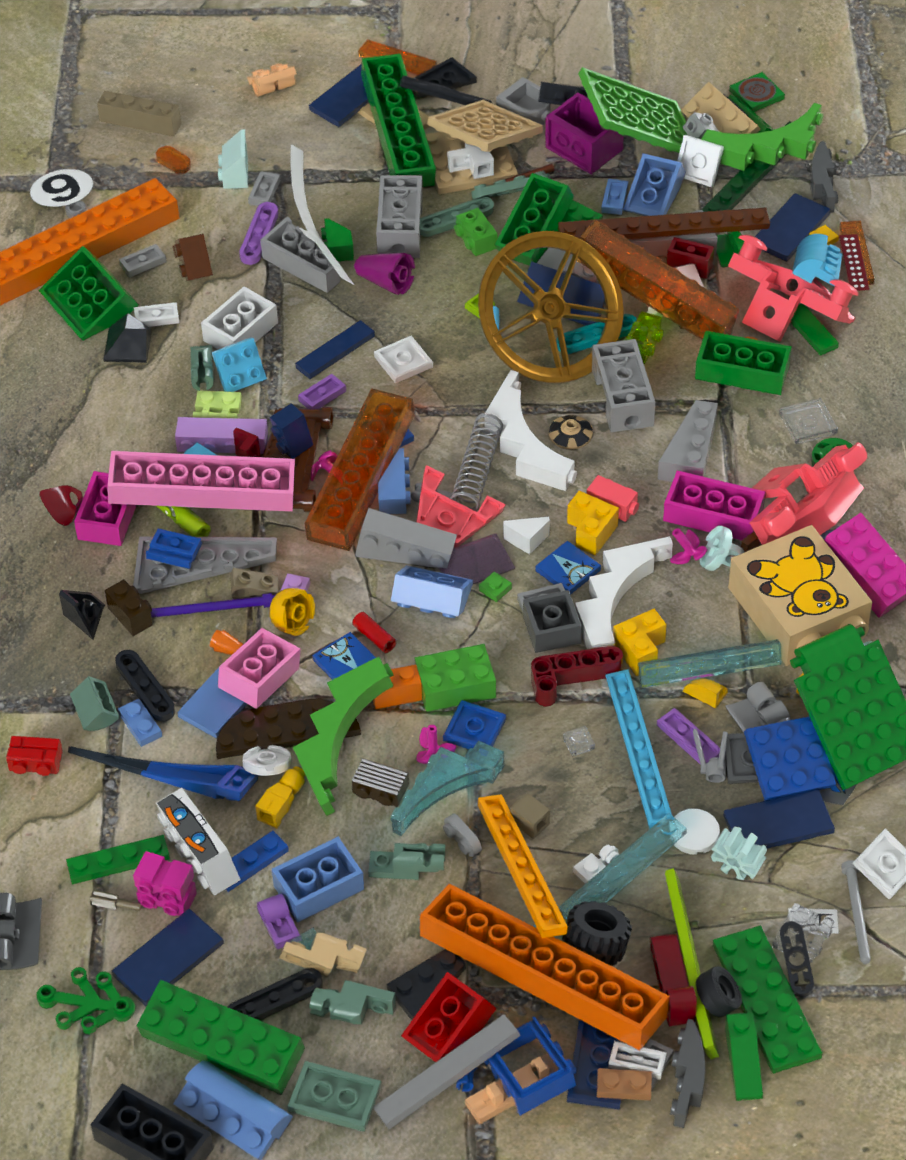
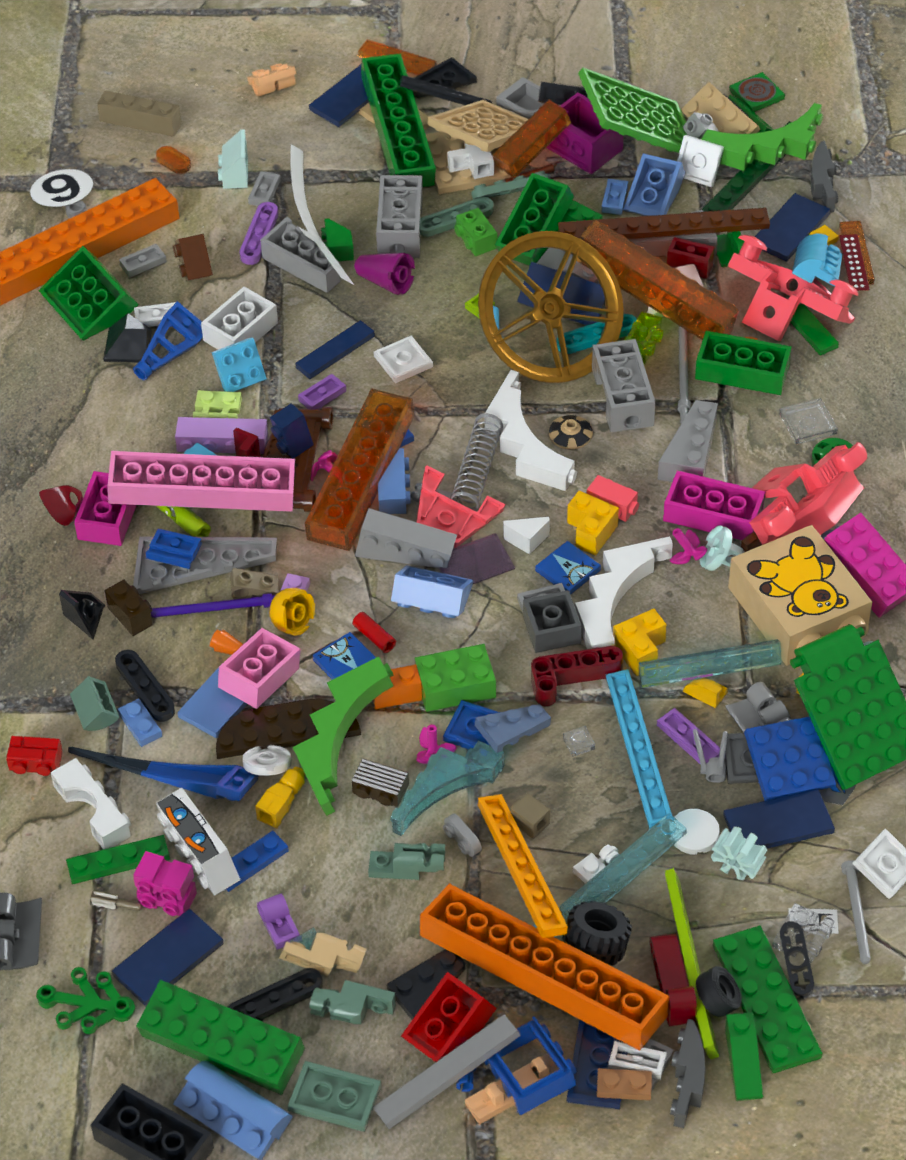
sand green plate [190,345,214,391] -> none
medium blue brick [271,837,364,923] -> none
bright green plate [479,571,512,602] -> none
none -> white arch [51,758,131,849]
none -> blue plate [133,301,203,380]
none -> sand blue wing [475,704,551,753]
none -> clear orange brick [492,100,571,178]
none -> light grey bar [678,326,691,424]

